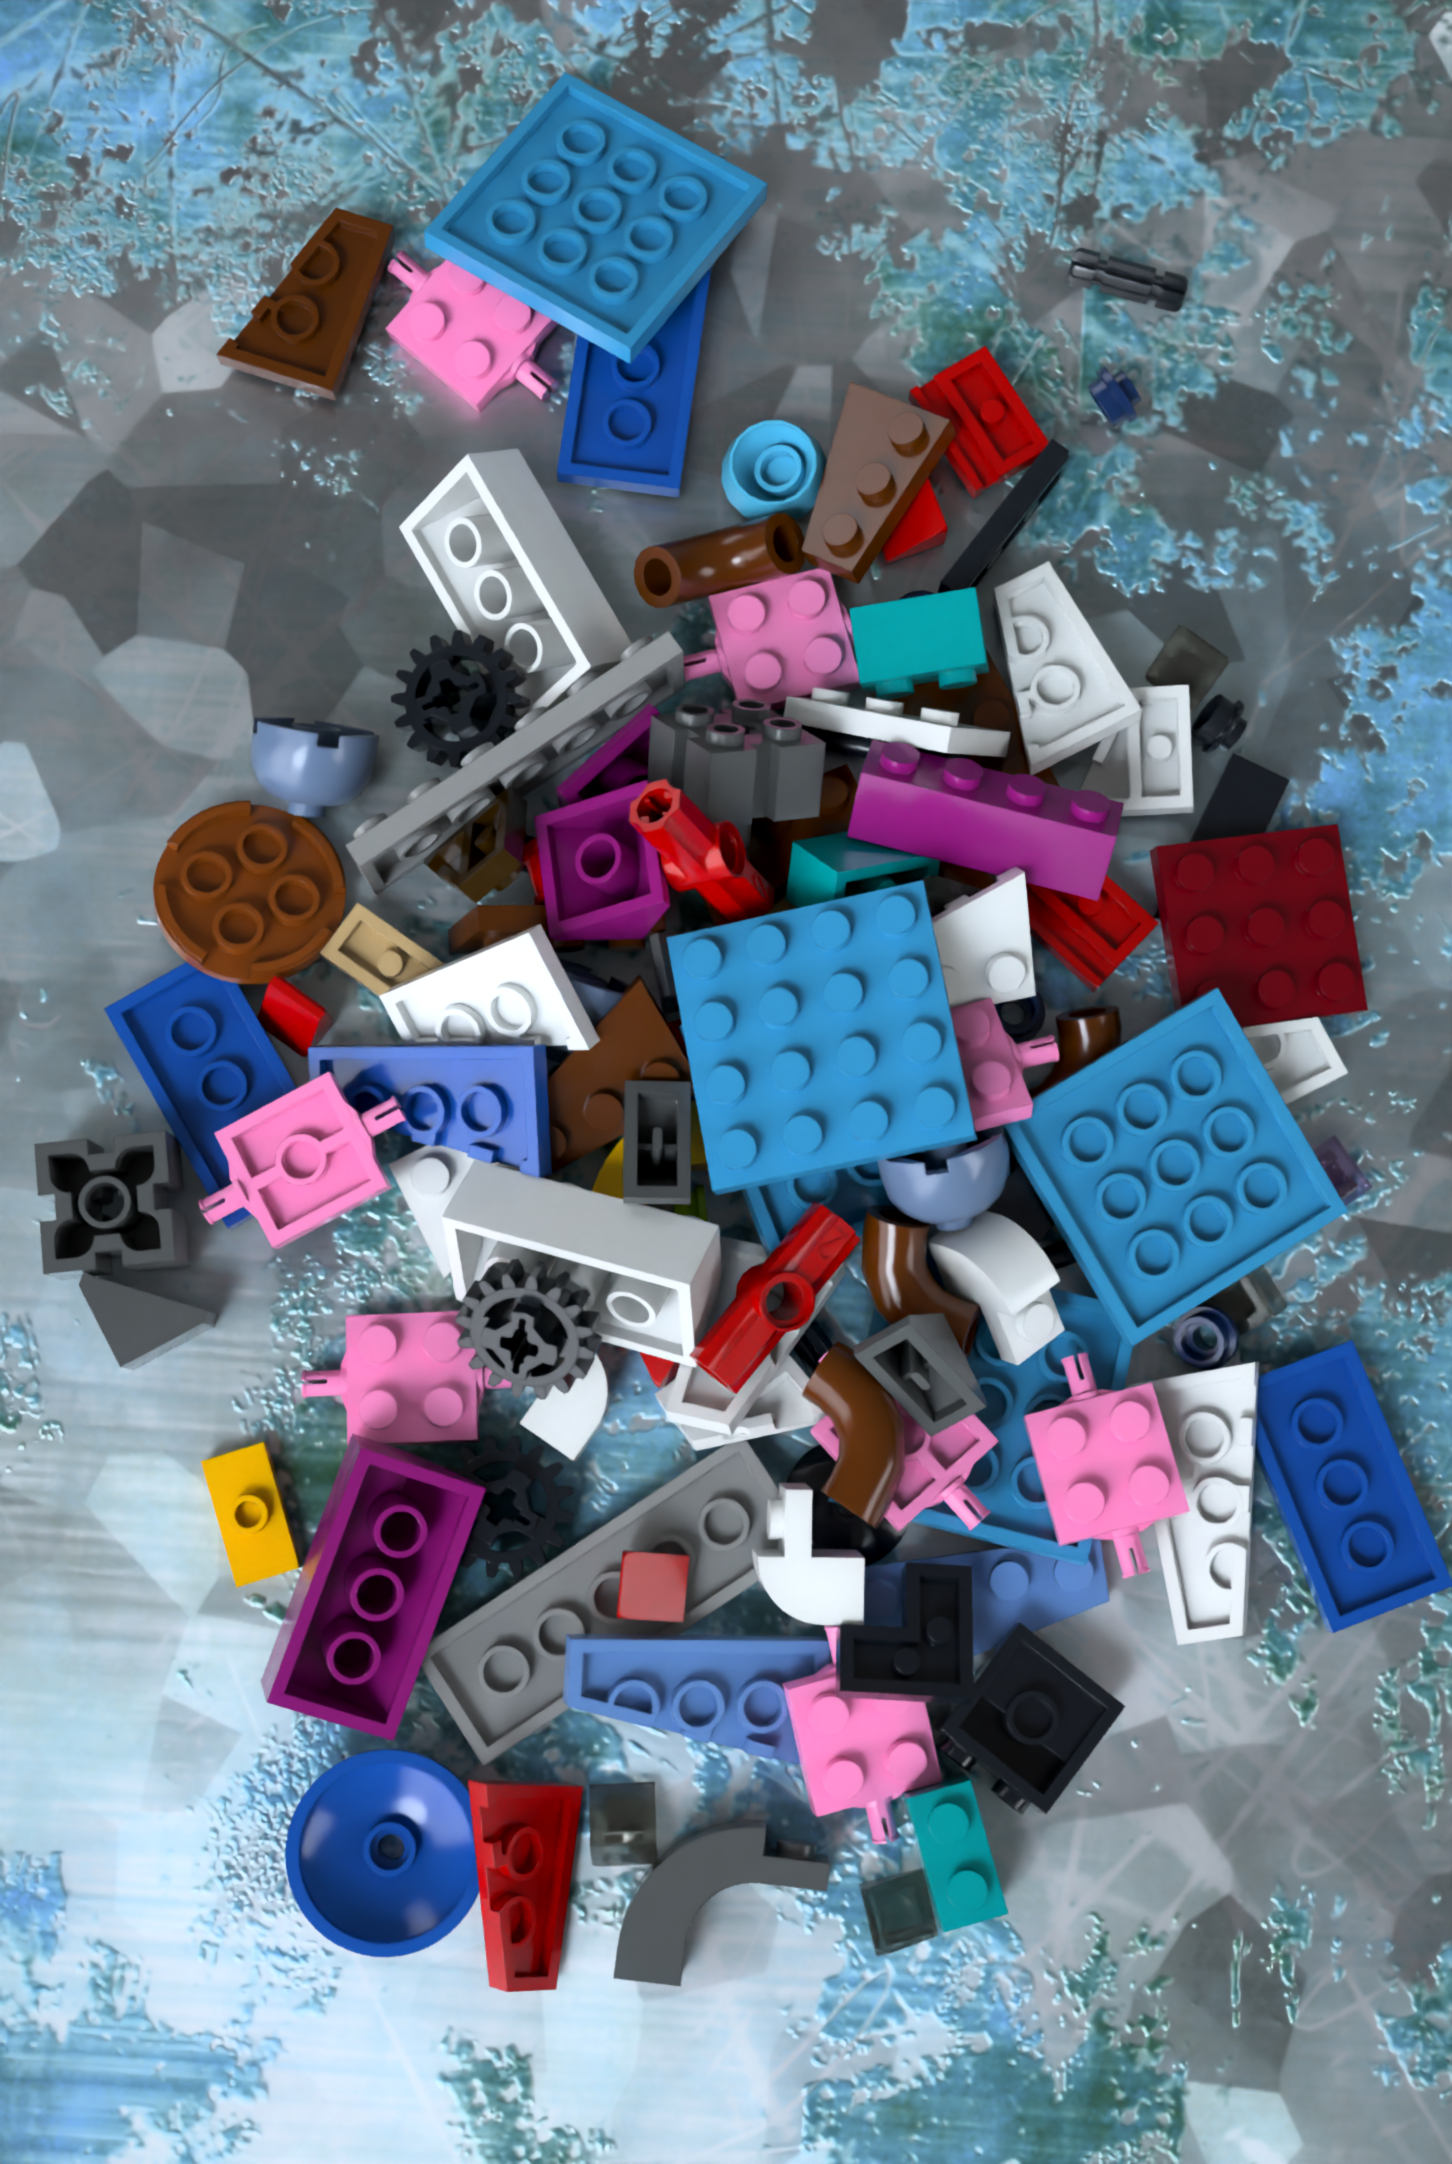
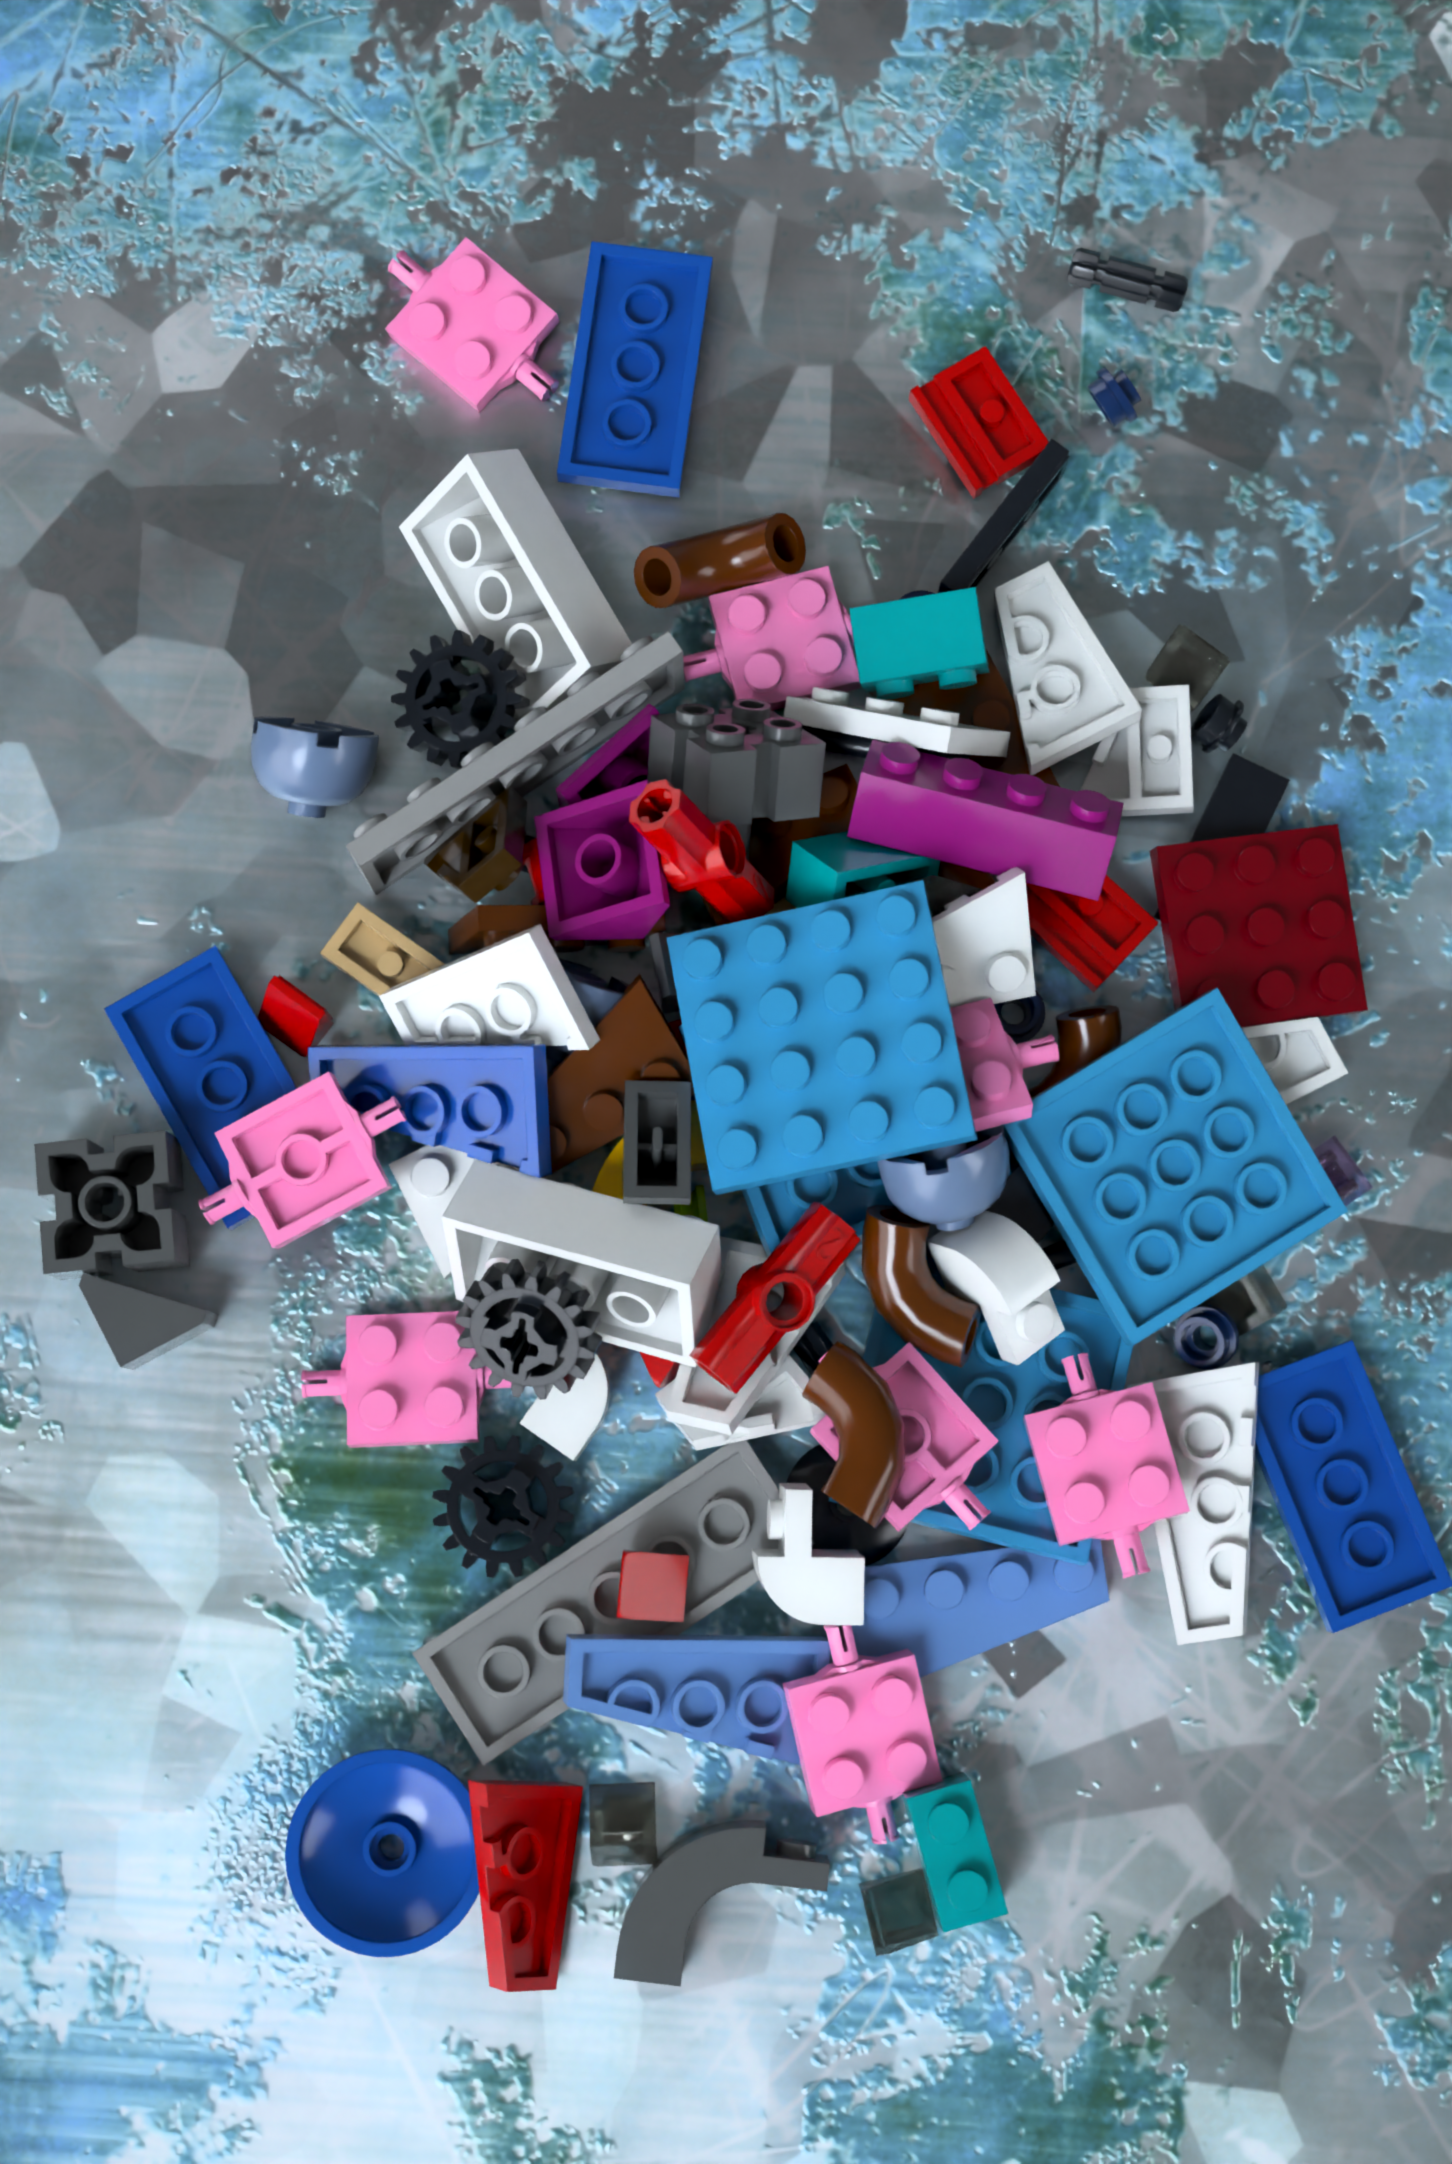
dark orange tile [153,800,346,984] -> none
yellow plate [201,1442,303,1588] -> none
reddish brown wing [216,208,396,401] -> none
magenta slope [261,1433,486,1741] -> none
dark azure plate [424,72,768,364] -> none
medium azure hat [721,420,827,520] -> none
reddish brown wing [801,381,956,584] -> none
black plate [836,1562,974,1704] -> none
dark grey slope [853,1313,987,1437] -> none
red slope [881,478,948,564] -> none
black plate [934,1622,1126,1815] -> none

